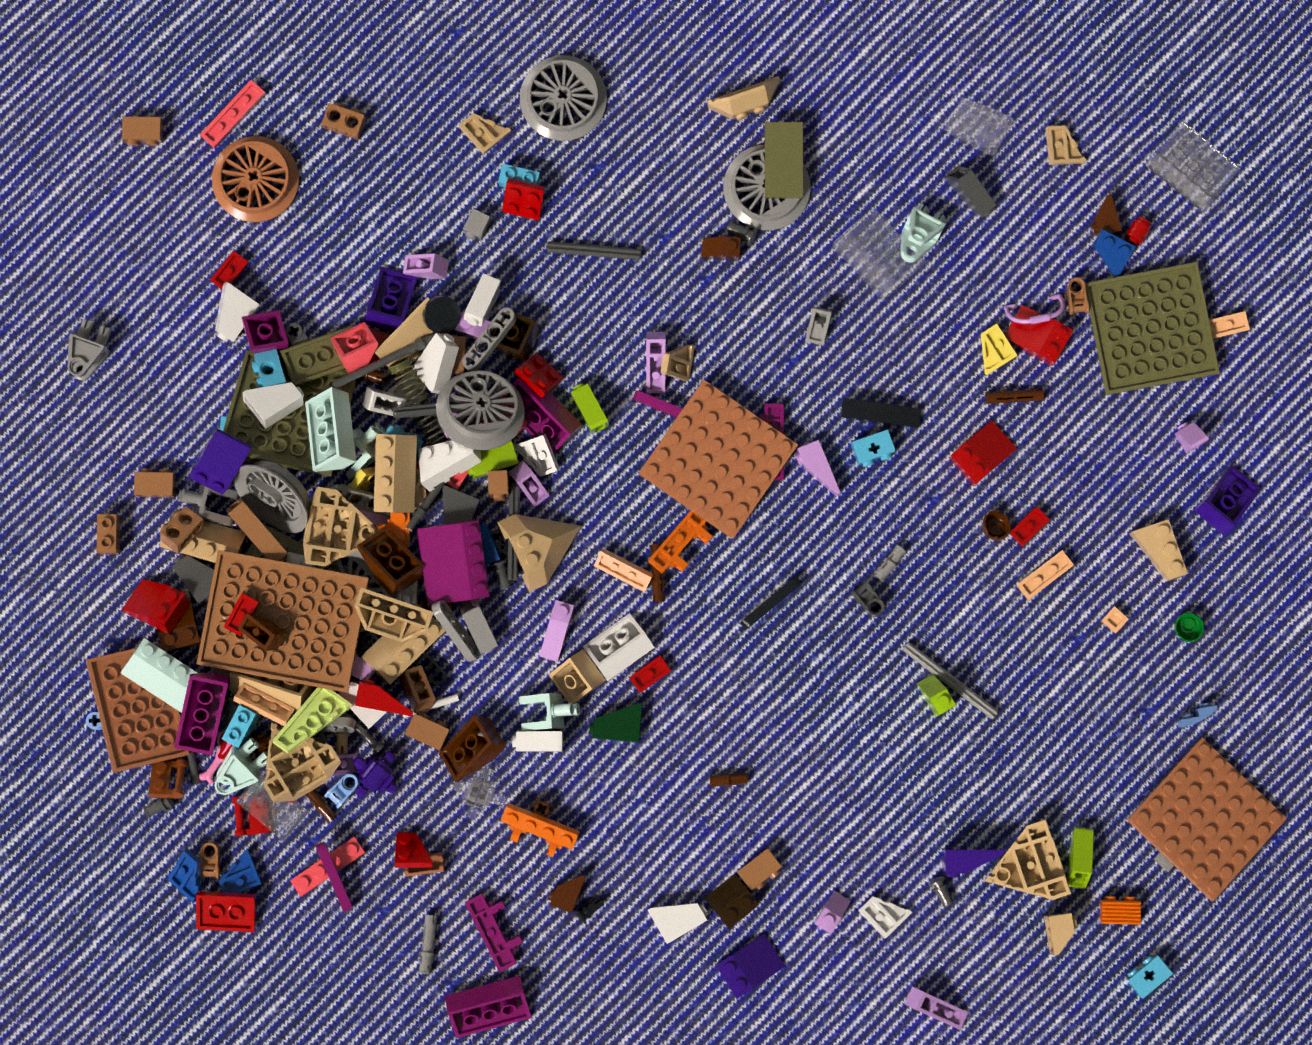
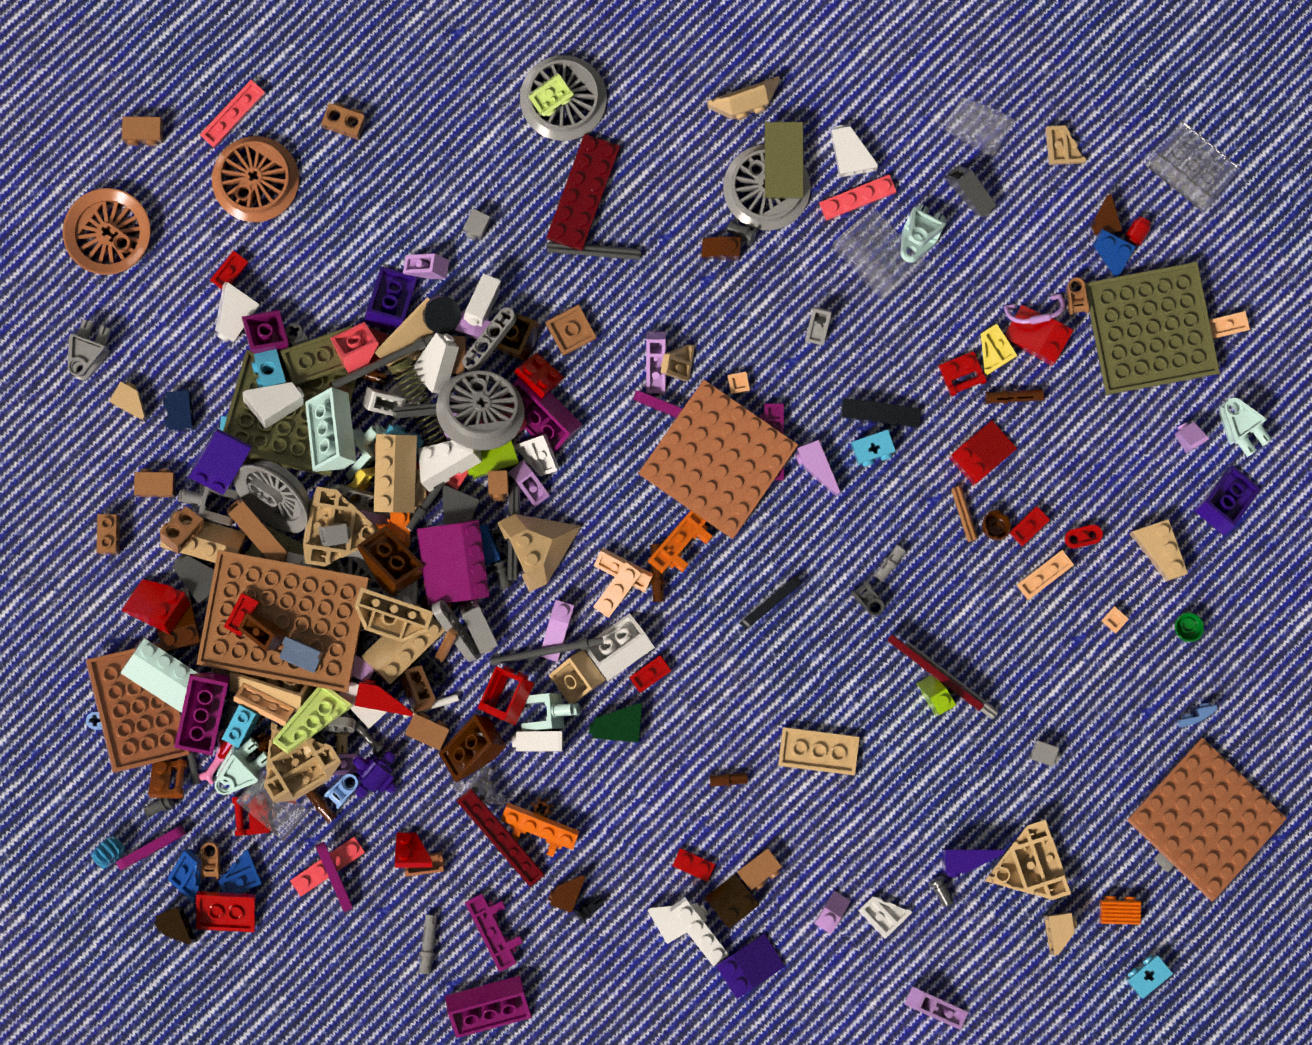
tan wing [459,113,511,155] -> none
medium azure brick [498,164,540,188] -> none
red plate [502,178,545,221] -> none
lime slope [571,383,609,435] -> none
lime slope [1067,827,1094,889] -> none
none -> nougat piece [63,188,151,275]
none -> dark azure gear [91,836,125,869]
none -> tan slope [109,381,147,422]
none -> magenta beam [116,825,187,871]
none -> dark brown slope [154,906,197,945]
none -> dark blue brick [163,390,194,432]
none -> sand blue panel [279,637,324,673]
none -> light grey brick [318,522,350,547]
none -> medium nougat axle [435,628,458,662]
none -> dark red tile [456,788,545,887]
none -> red window [477,666,534,726]
none -> dark grey bar [490,637,604,666]
none -> yellowish green bracket [527,73,574,116]
none -> medium nougat plate [545,305,597,357]
none -> dark red plate [546,134,620,251]
none -> light nougat plate [593,561,643,618]
none -> white plate [669,897,729,966]
none -> red plate [672,848,715,882]
none -> light nougat plate [727,372,750,395]
none -> tan plate [778,727,860,776]
none -> coral plate [819,175,897,221]
none -> white slope [831,125,878,178]
none -> dark red tile [888,634,984,711]
none -> red plate [938,351,987,397]
none -> medium nougat axle [951,486,978,542]
none -> light grey brick [1029,740,1061,767]
none -> red plate [1064,525,1103,549]
none -> light aqua piece [1219,398,1272,457]

